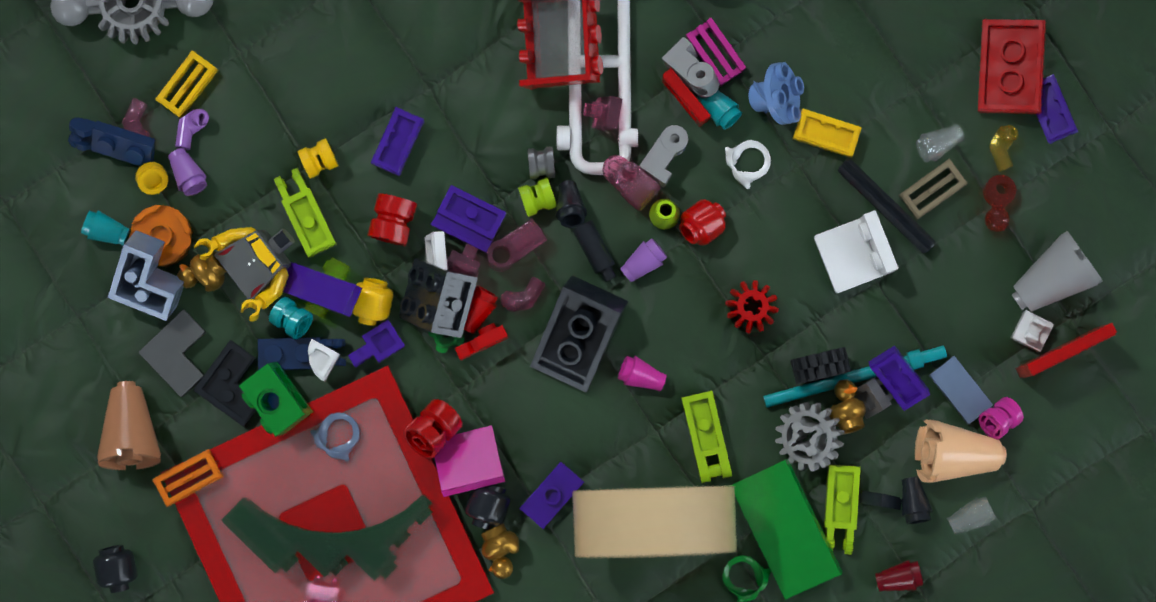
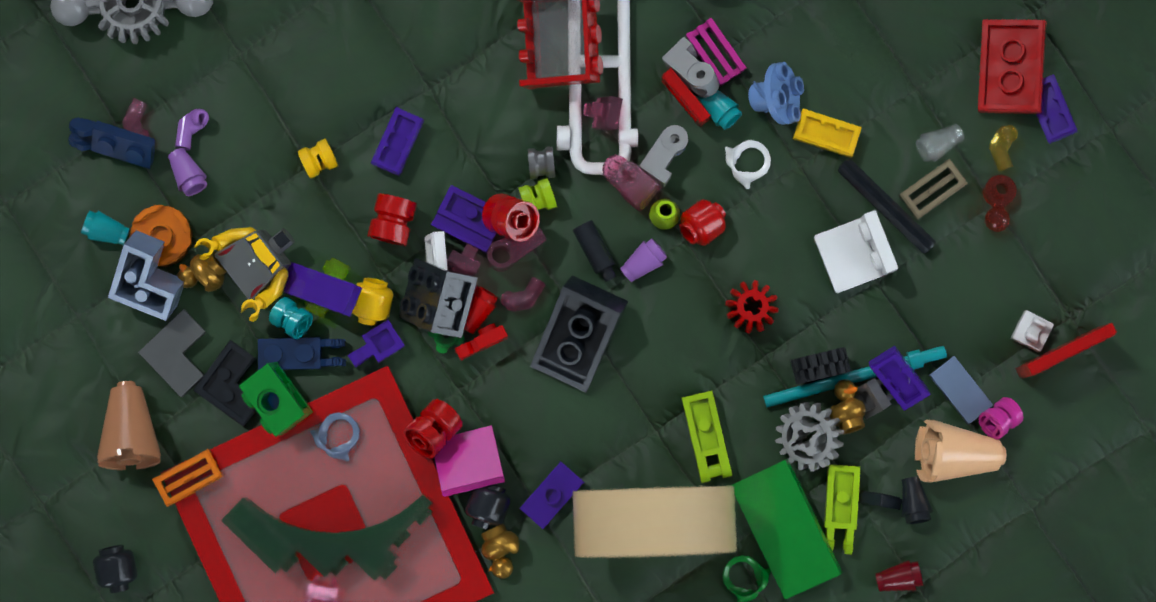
yellow tile [136,162,168,195] -> none
yellow tile [155,50,218,118] -> none
lime hinge [274,168,337,258] -> none
white tile [308,339,340,382] -> none
black cone [556,180,587,228] -> none
dark pink cone [618,356,667,392] -> none
clear cone [947,496,997,535] -> none
light grey cone [1012,231,1103,312] -> none
none -> red wheel [482,193,540,242]

